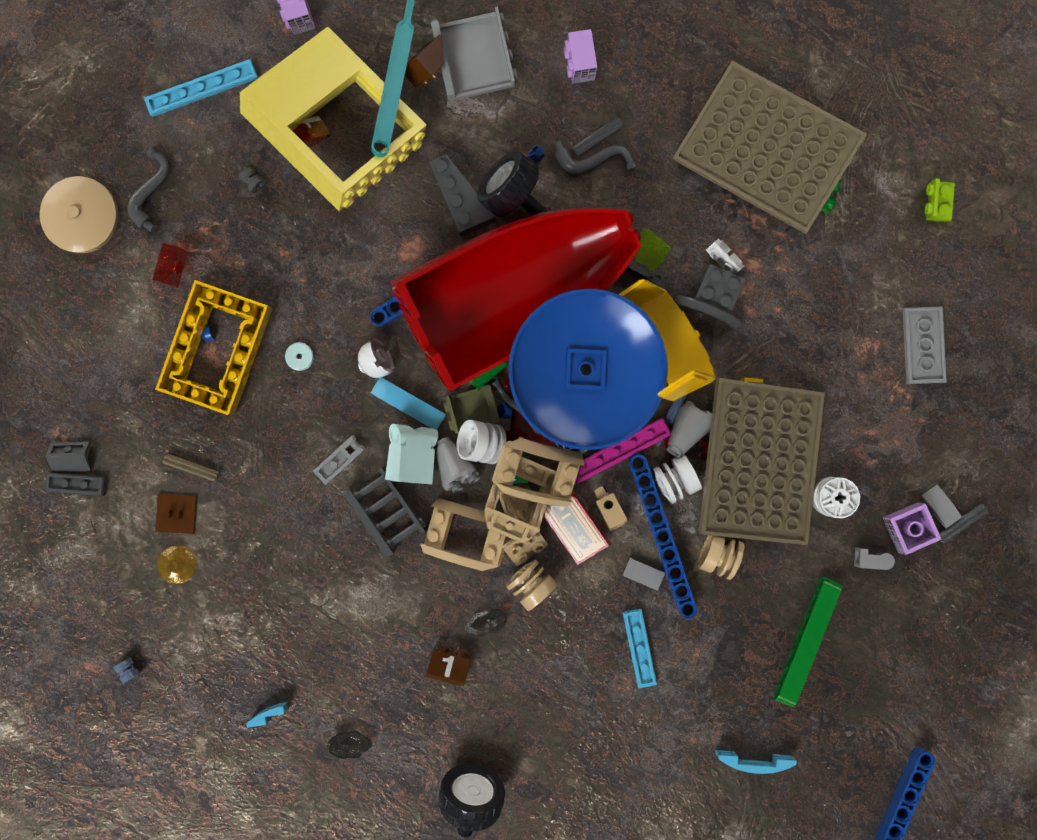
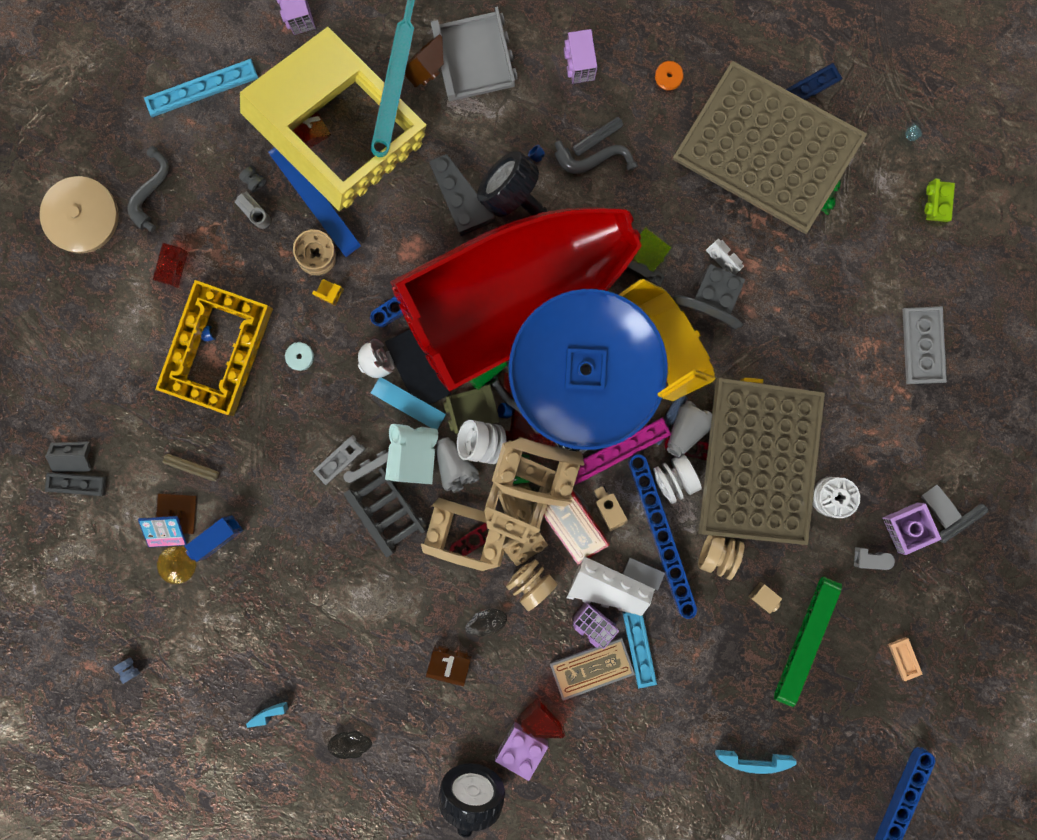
none -> piece [138,516,187,547]
none -> blue brick [184,515,244,562]
none -> light grey piece [235,191,271,229]
none -> blue beam [268,147,361,257]
none -> tan wheel [293,229,337,276]
none -> yellow panel [312,279,344,306]
none -> light grey plate [343,450,388,483]
none -> black tile [385,330,452,405]
none -> dark red beam [450,523,488,556]
none -> lavender brick [495,722,548,781]
none -> clear red slope [521,698,565,738]
none -> tile [550,637,635,700]
none -> white wedge [567,557,655,616]
none -> brick [572,602,619,649]
none -> orange piece [655,61,684,90]
none -> tan brick [748,582,782,614]
none -> dark blue tile [786,63,842,100]
none -> light nougat tile [888,637,923,681]
none -> clear light blue hinge [905,124,922,141]

